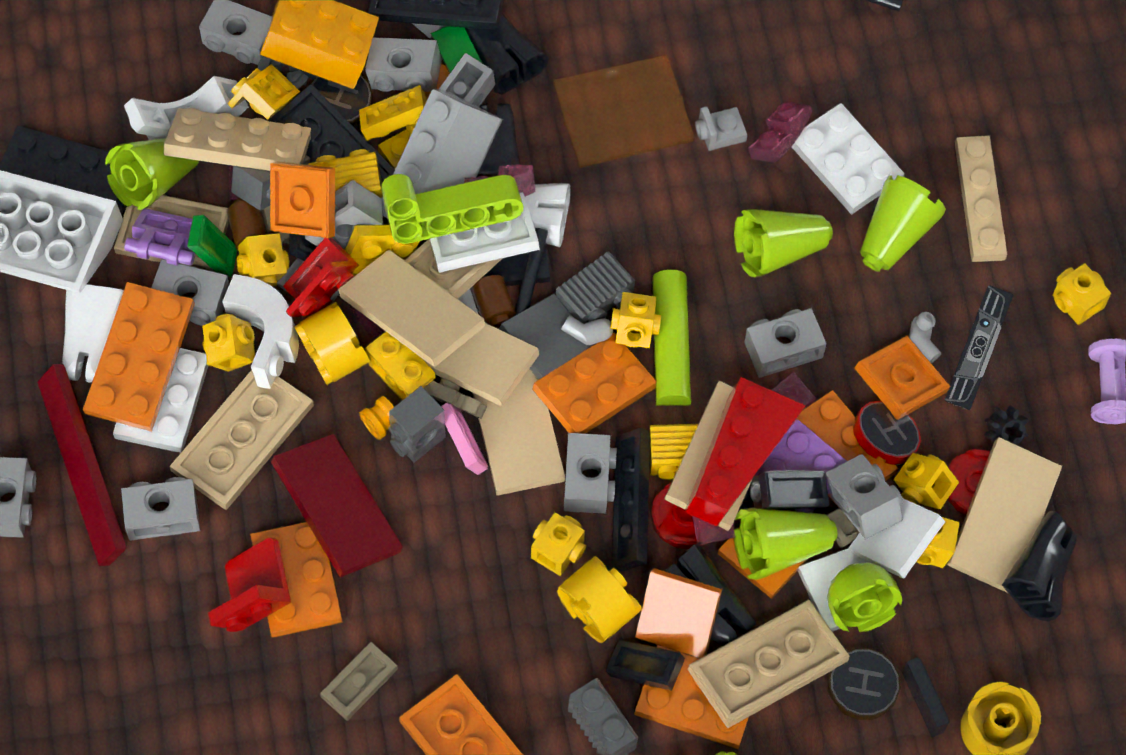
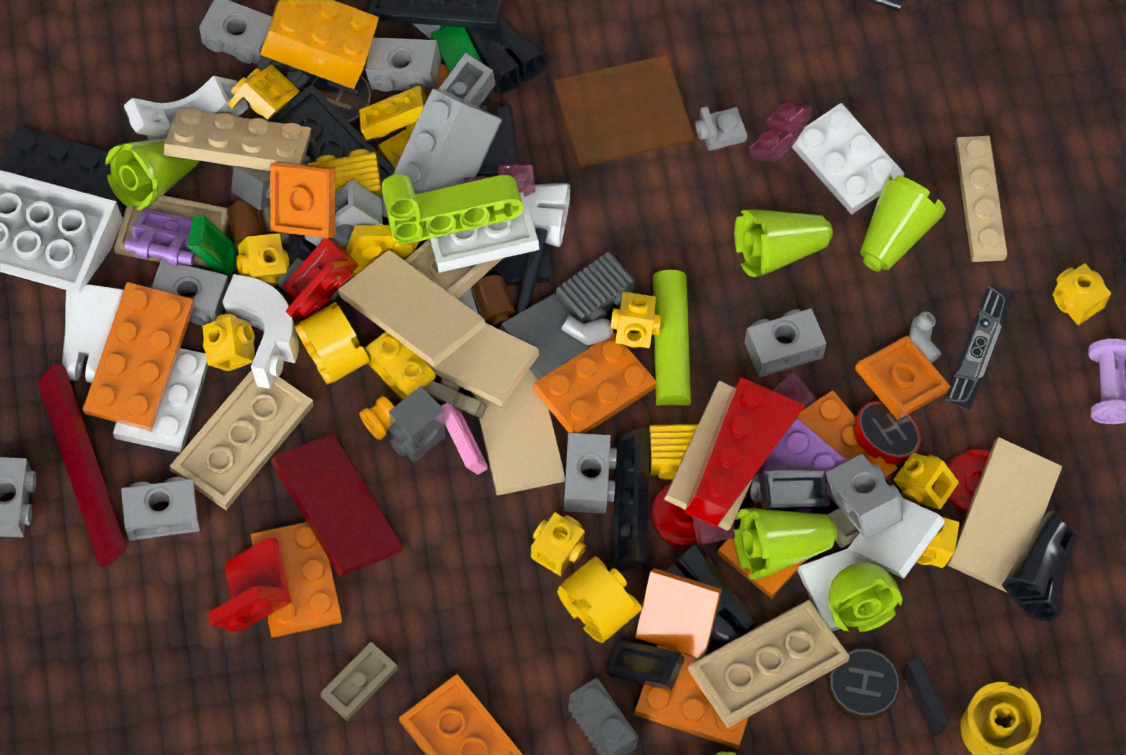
black gear [984,405,1029,446] -> none

